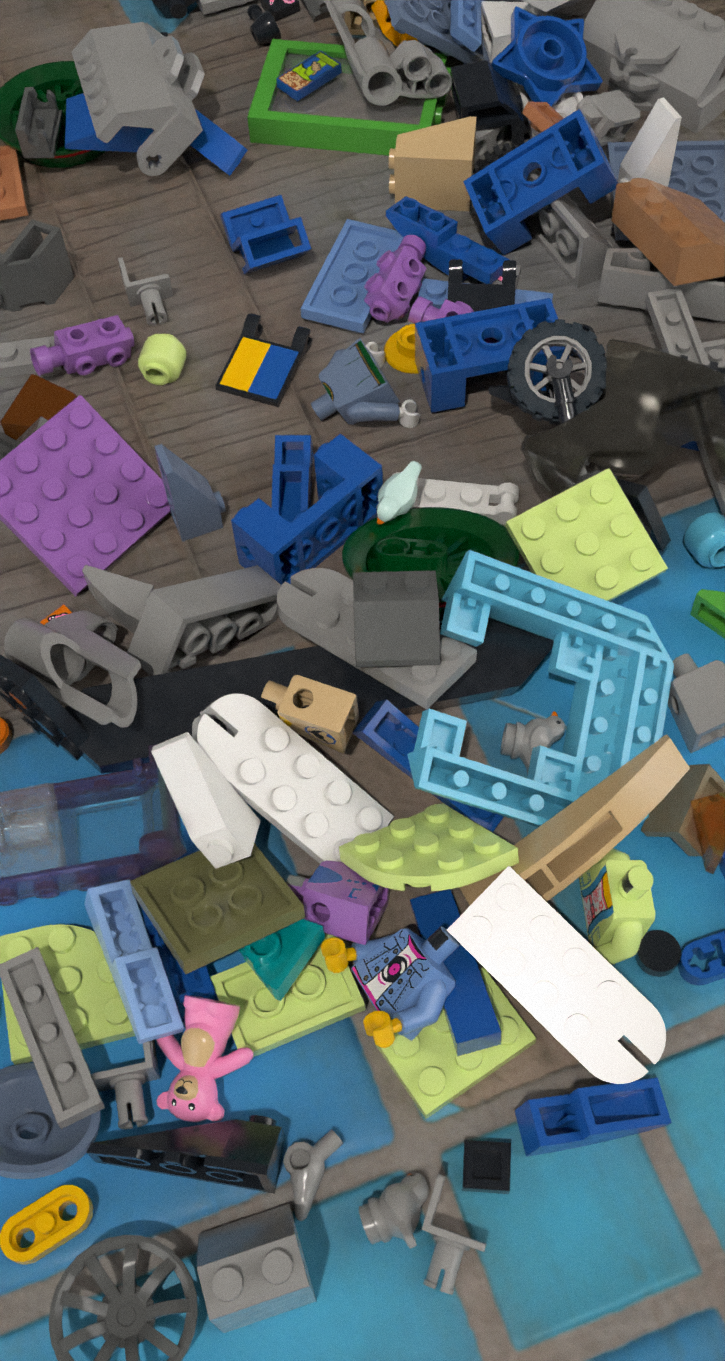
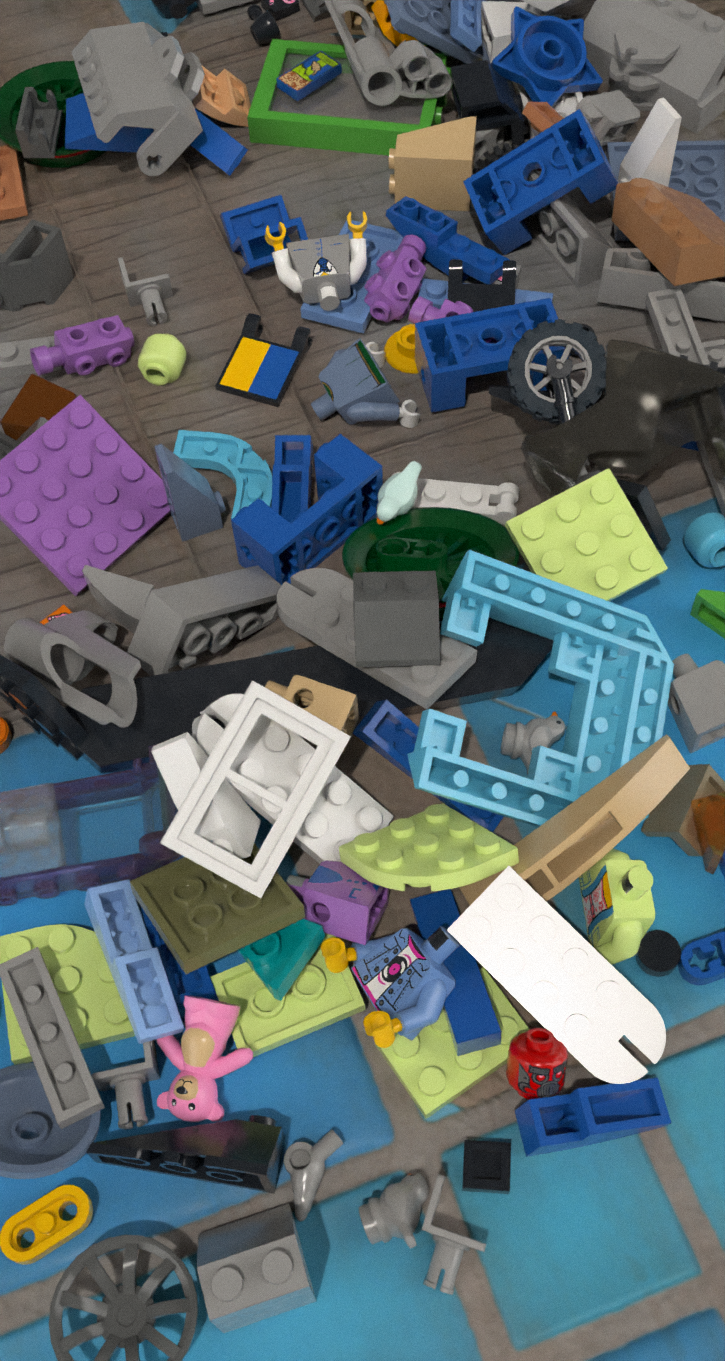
none -> white door [160,681,351,898]
none -> medium azure plate [173,430,272,524]
none -> light nougat slope [193,66,251,127]
none -> torso [265,211,367,311]
none -> red head [506,1028,568,1100]

